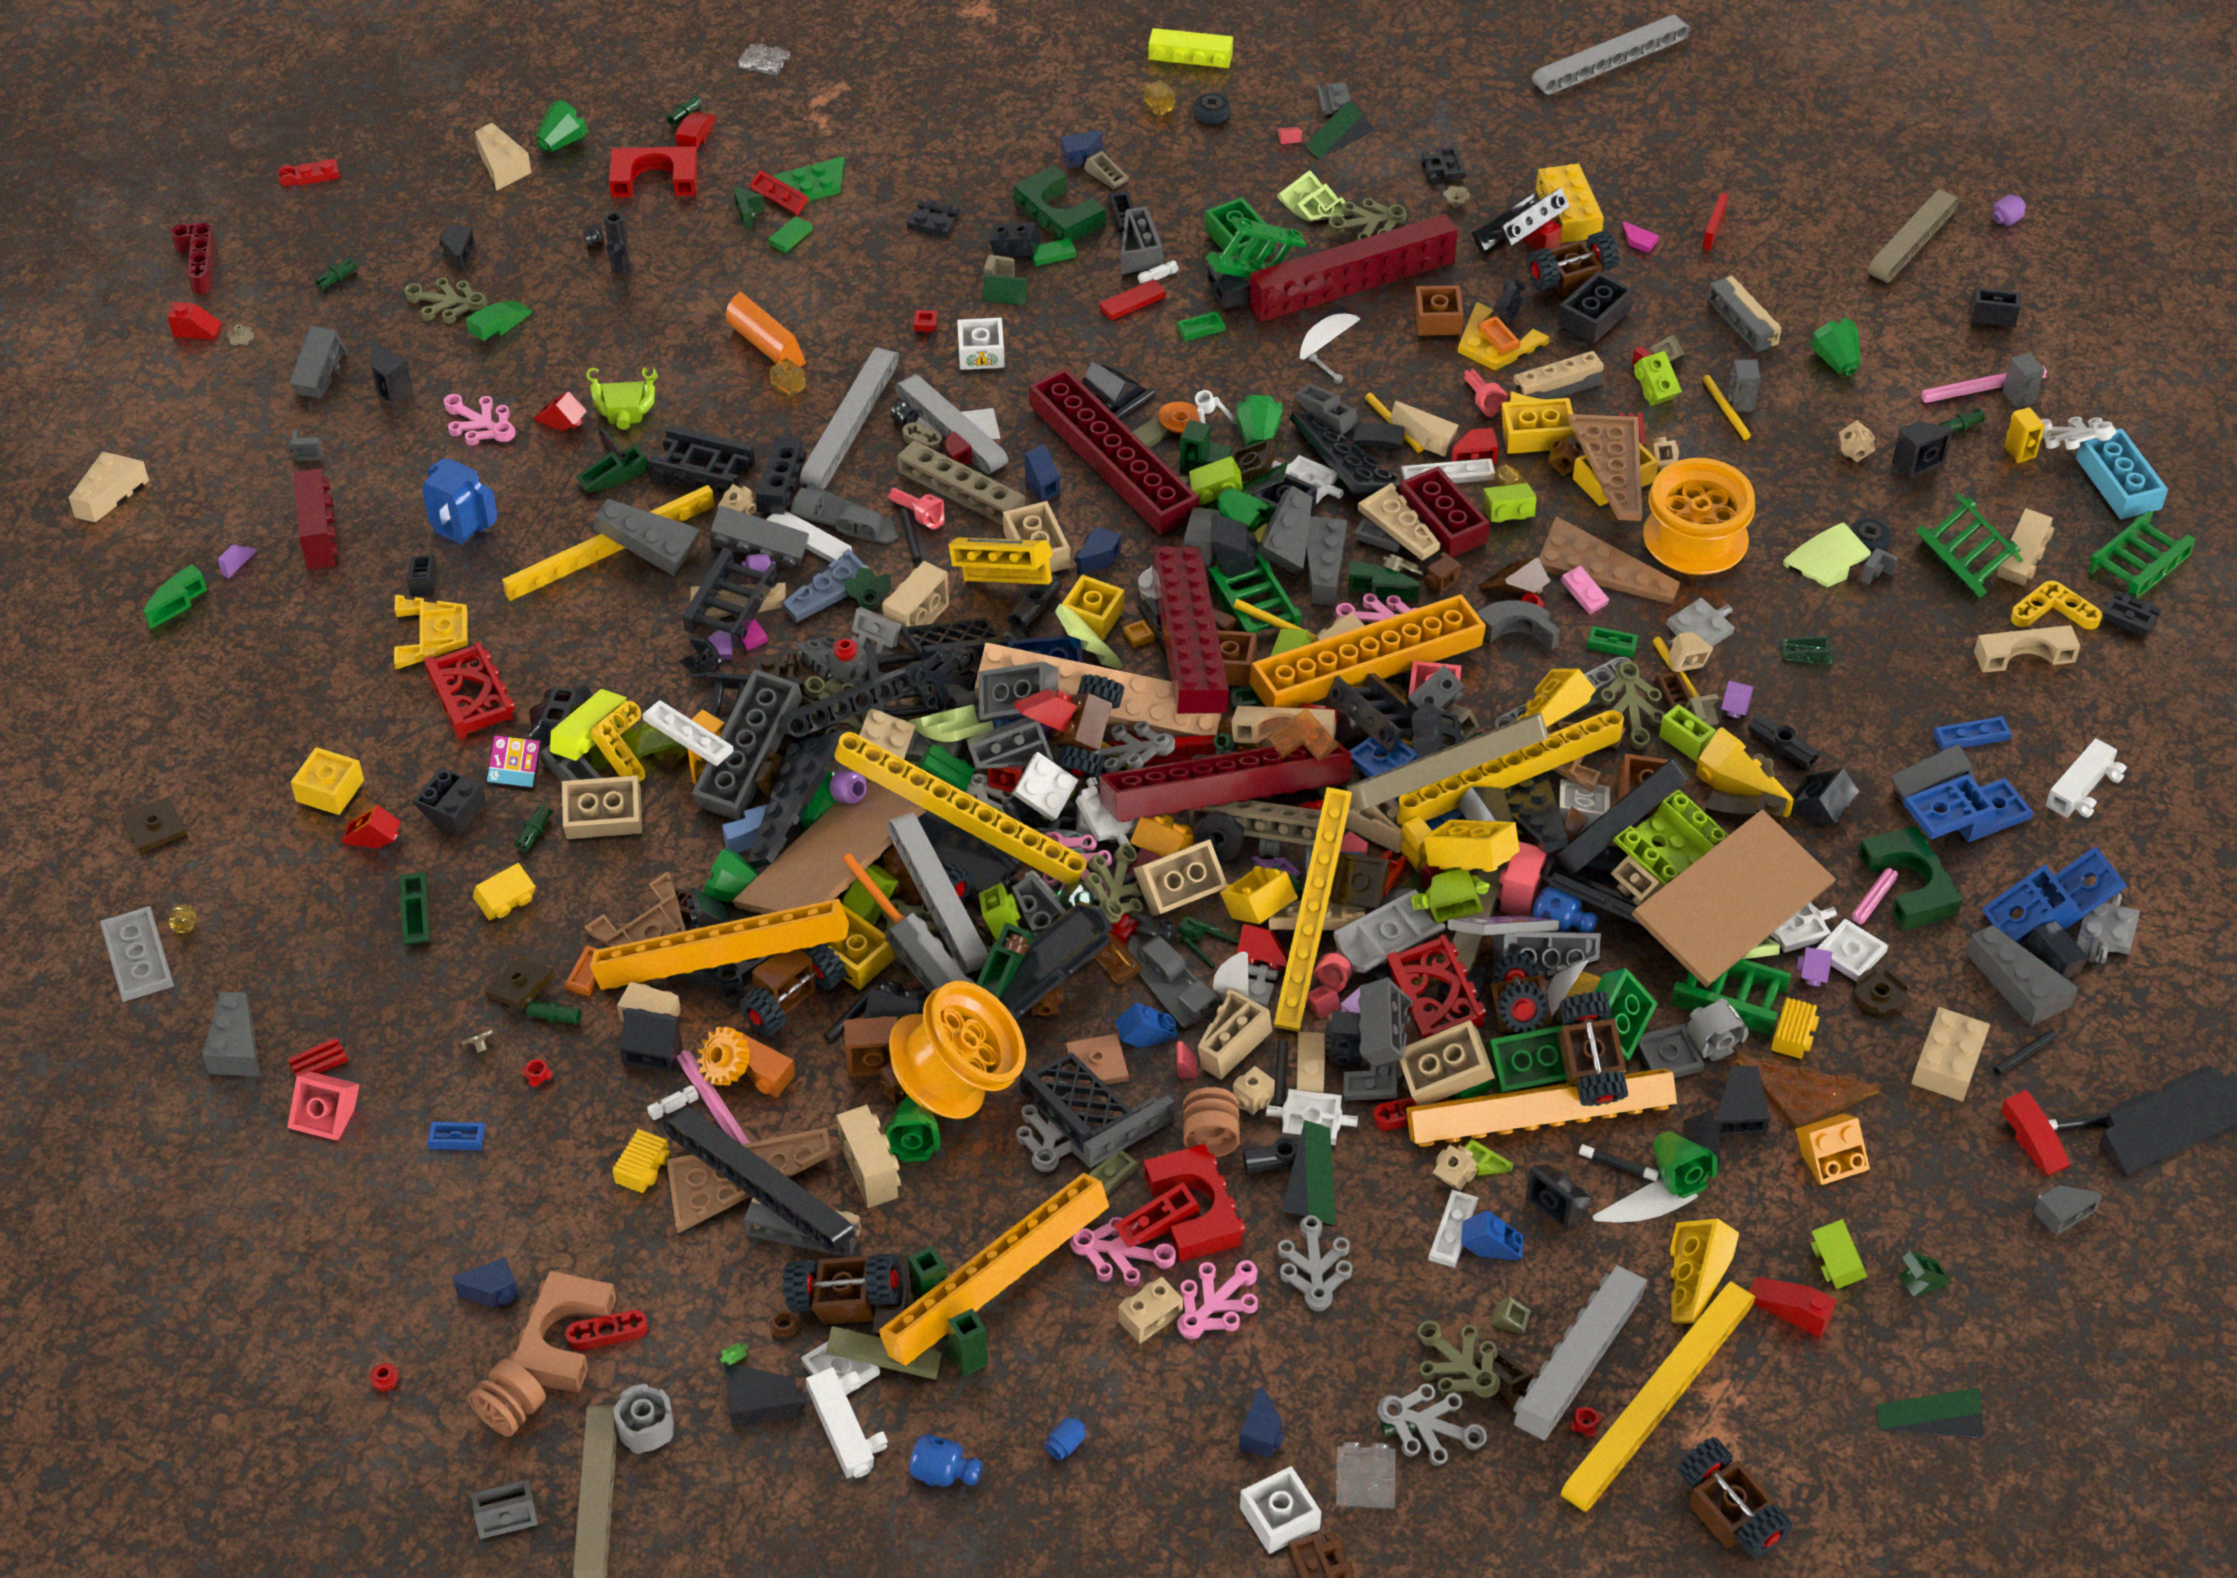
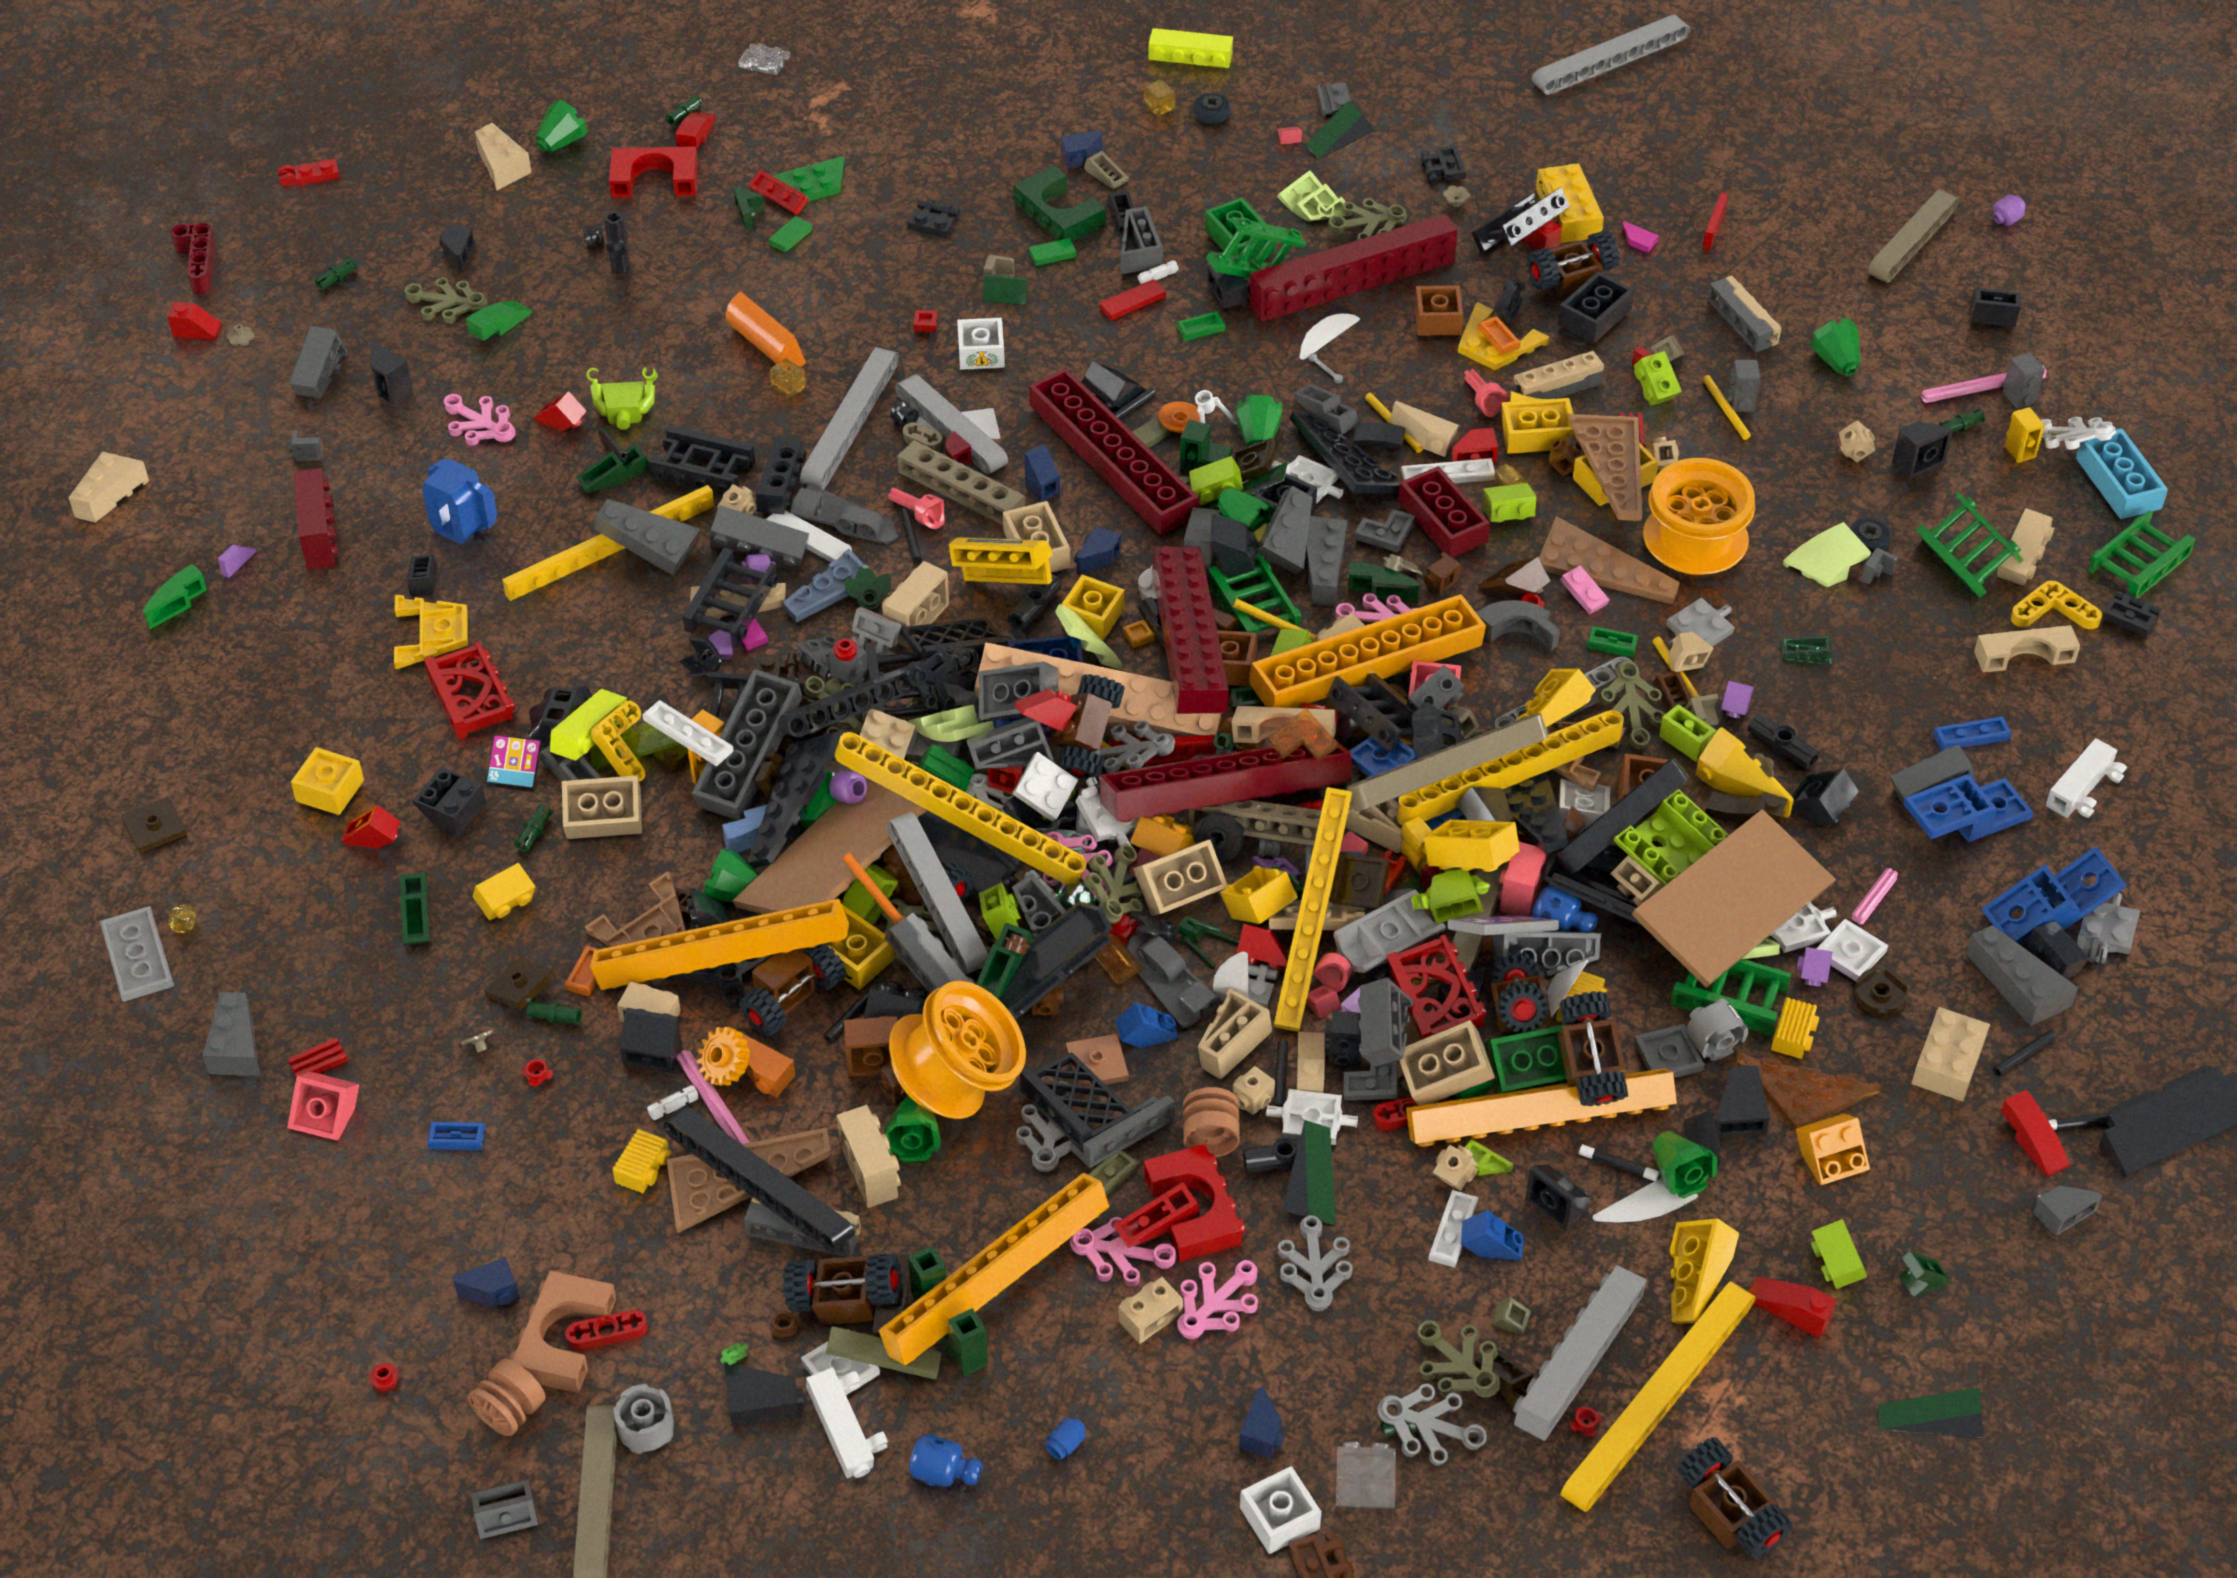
black brick [989,222,1041,257] -> none
coral slope [1176,1041,1198,1079] -> none
tan wing [1358,483,1440,561] -> none
green brick [1595,968,1658,1062] -> none
dark green arch [1858,825,1963,931] -> none

